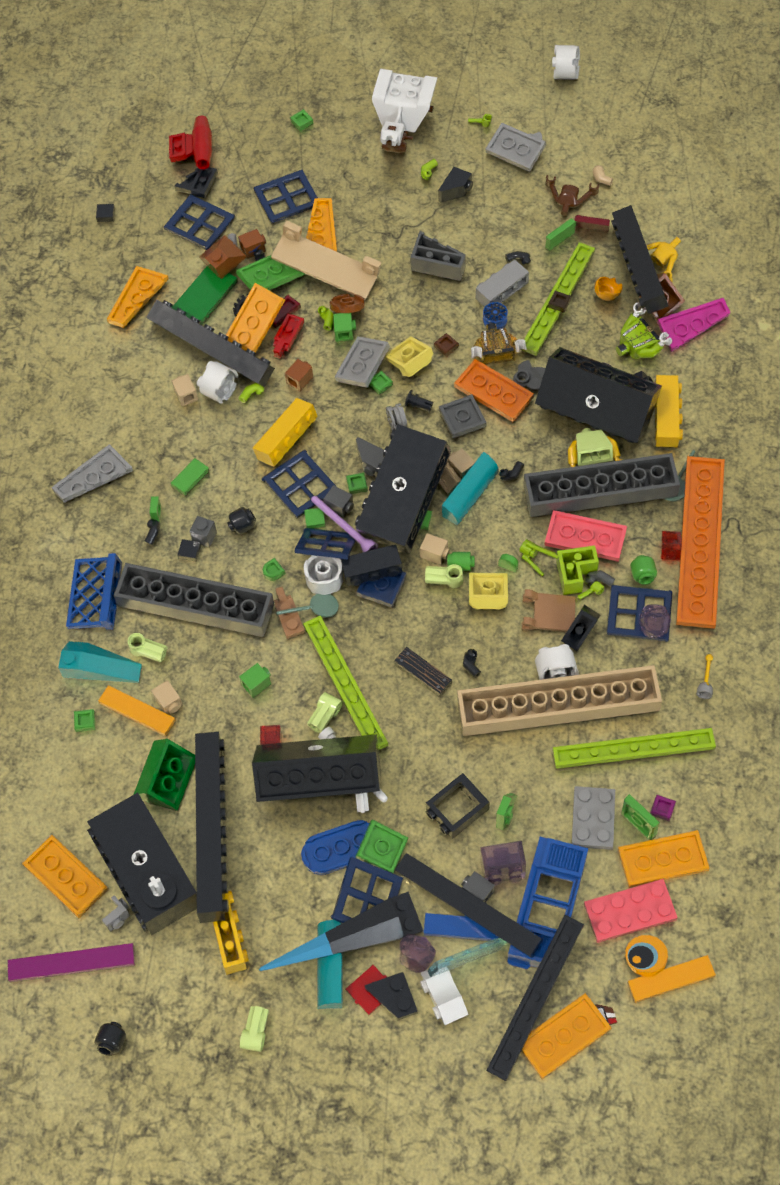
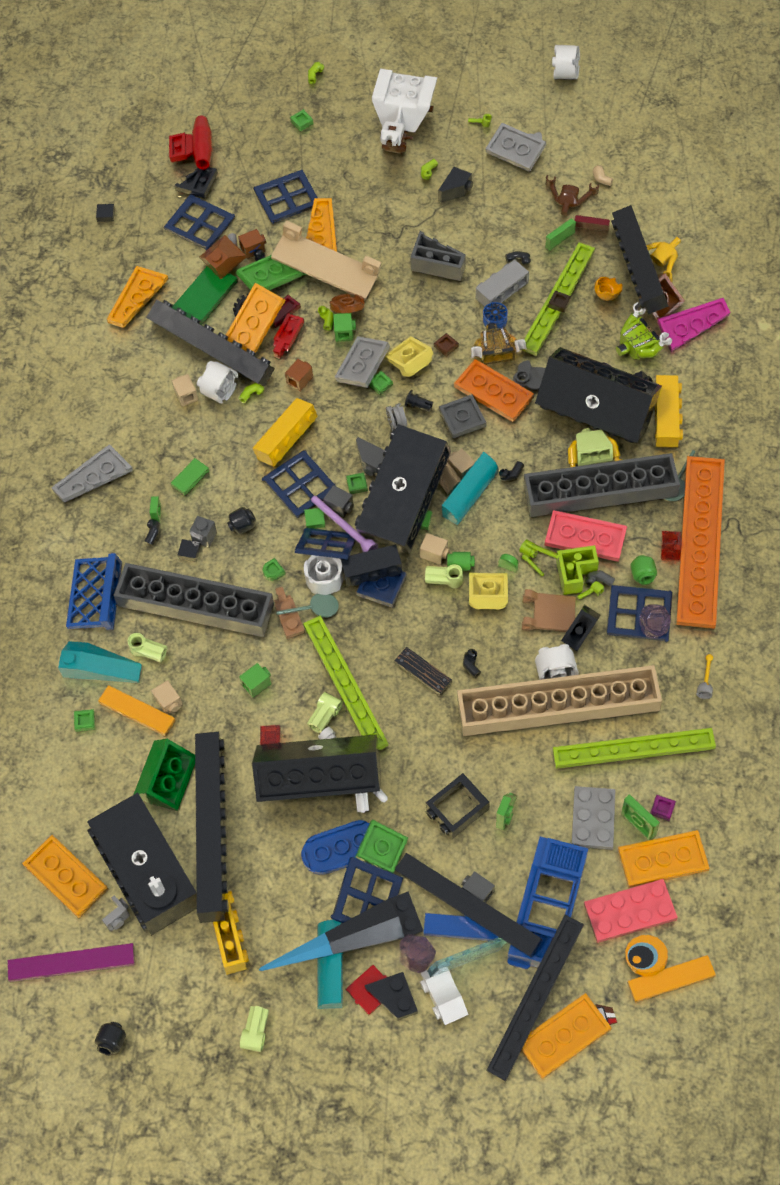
brick [480,841,526,885] -> none
none -> lime arm [308,62,324,84]

